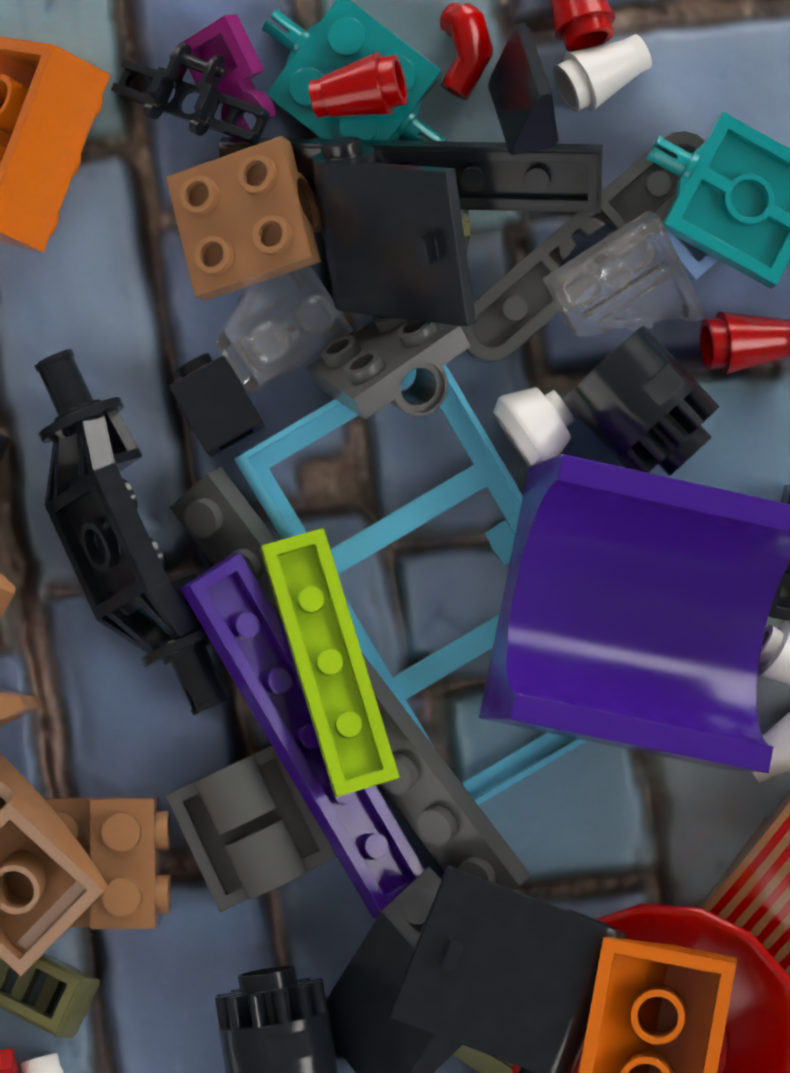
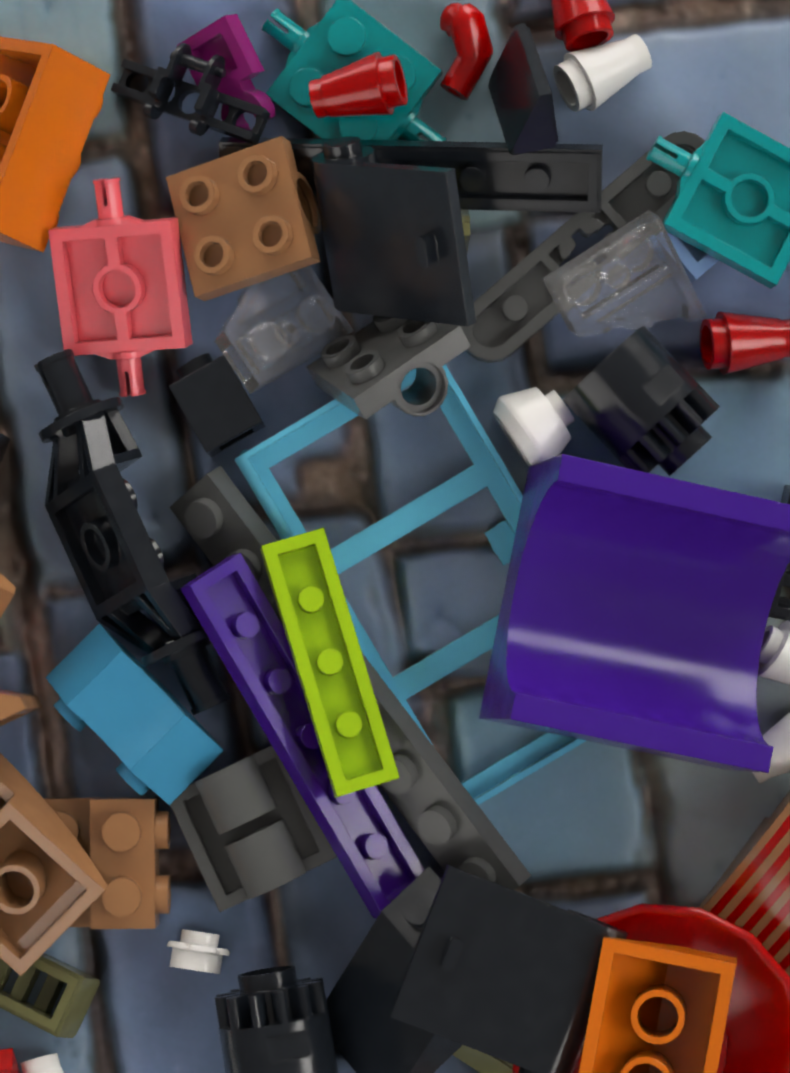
none -> dark azure brick [45,623,224,805]
none -> coral plate [48,177,193,397]
none -> white plate [167,929,230,974]

